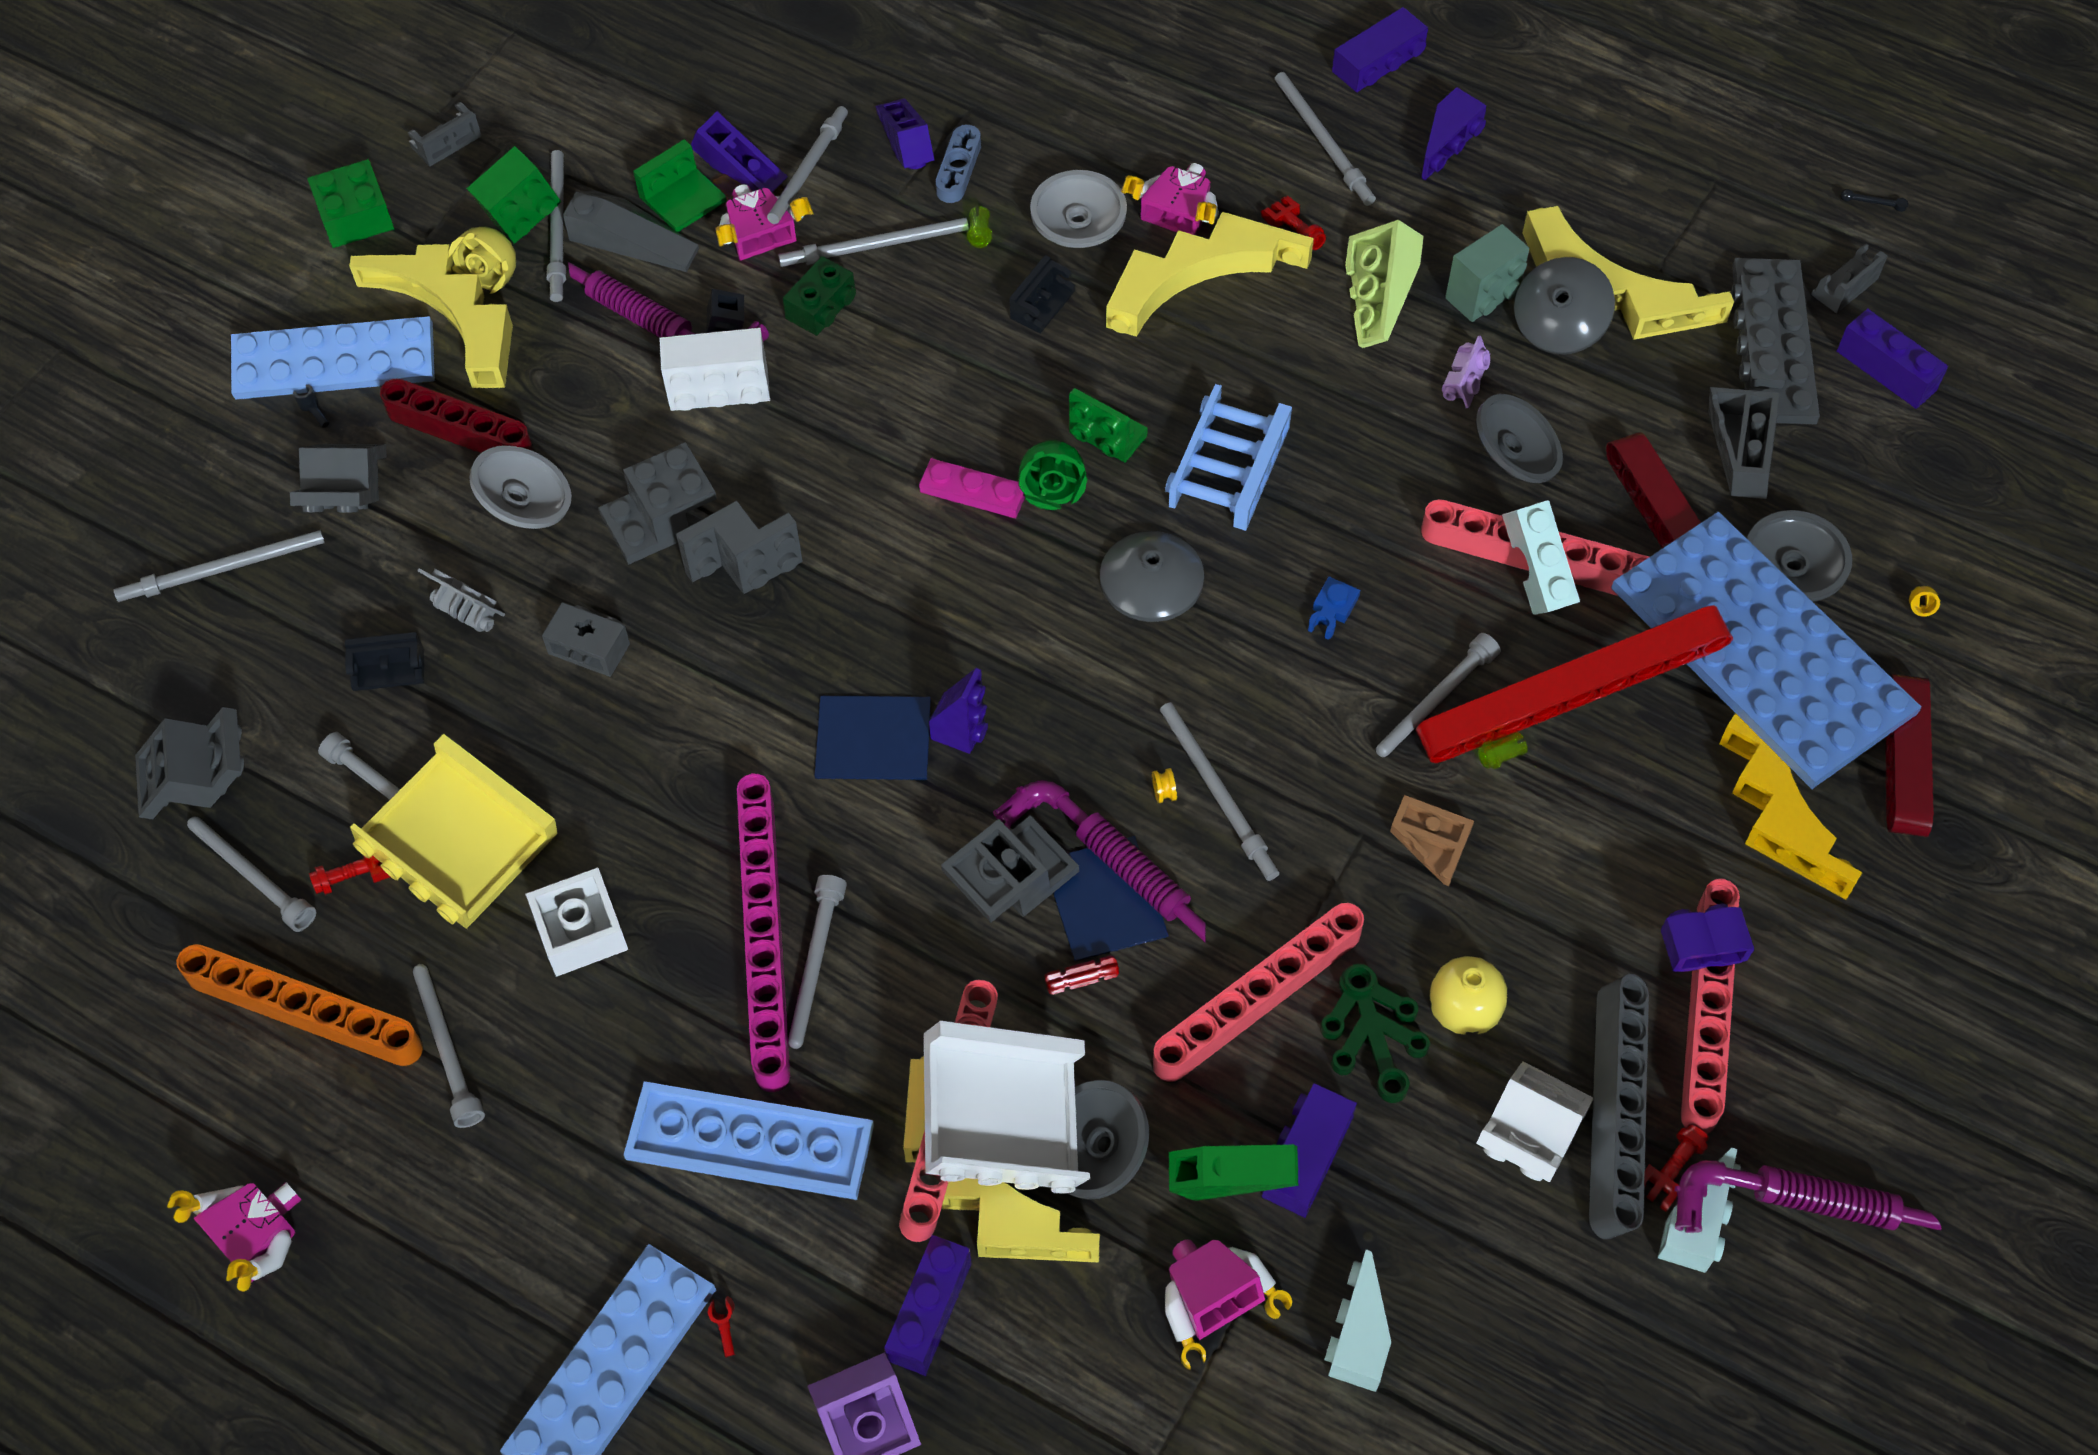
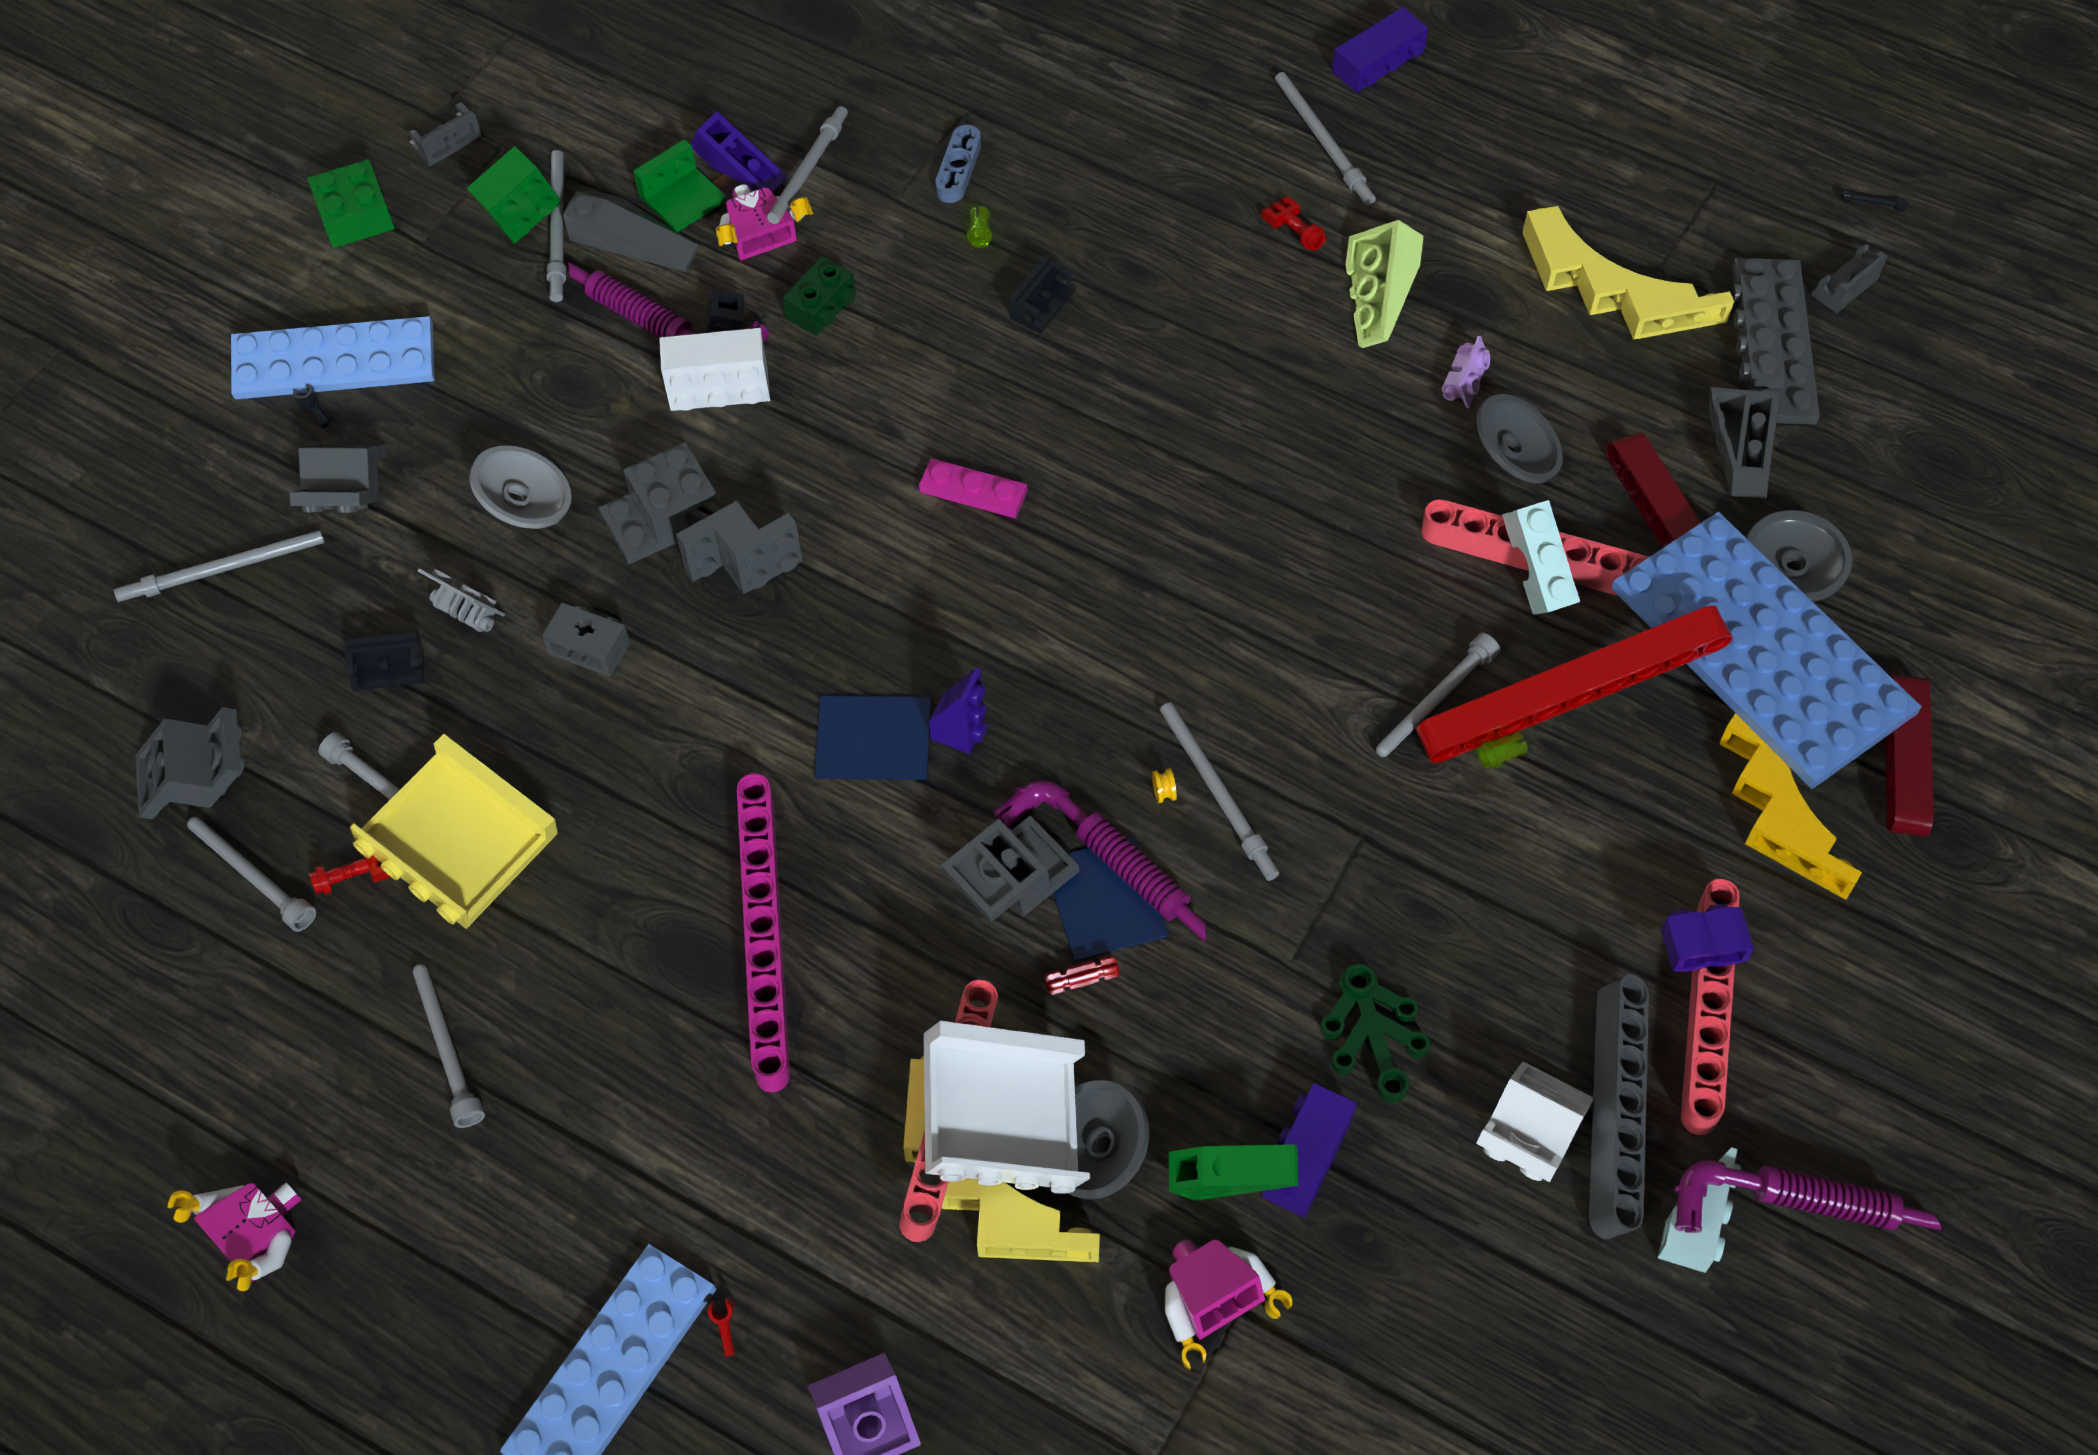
orange beam [176,944,423,1066] -> none
light yellow arch [349,244,513,388] -> none
dark red beam [380,379,533,453] -> none
light yellow cylinder [448,227,516,294] -> none
white brick [526,868,628,977] -> none
light blue plate [624,1081,874,1200] -> none
light grey bar [778,218,969,267] -> none
light grey piece [788,875,847,1049] -> none
dark purple slope [875,98,934,169] -> none
dark purple brick [884,1235,971,1376] -> none
green cylinder [1018,440,1087,510] -> none
light grey dish [1030,170,1127,248] -> none
green bracket [1069,388,1148,463] -> none
dark grey dish [1100,531,1204,622] -> none
light yellow arch [1106,212,1314,337] -> none
dark pink torso [1121,163,1219,236] -> none
coral beam [1153,903,1364,1082] -> none
light blue fence [1165,384,1292,531] -> none
blue plate [1308,577,1360,640] -> none
light aqua slope [1324,1250,1391,1392] -> none
medium nougat wing [1390,795,1474,886] -> none
dark purple slope [1421,87,1487,180] -> none
light yellow cylinder [1429,956,1507,1035] -> none
sand green brick [1446,224,1529,322] -> none
dark grey dish [1514,257,1615,355] -> none
red hinge [1644,1124,1709,1212] -> none
dark purple brick [1837,308,1948,409] -> none
yellow hinge [1909,586,1940,617] -> none

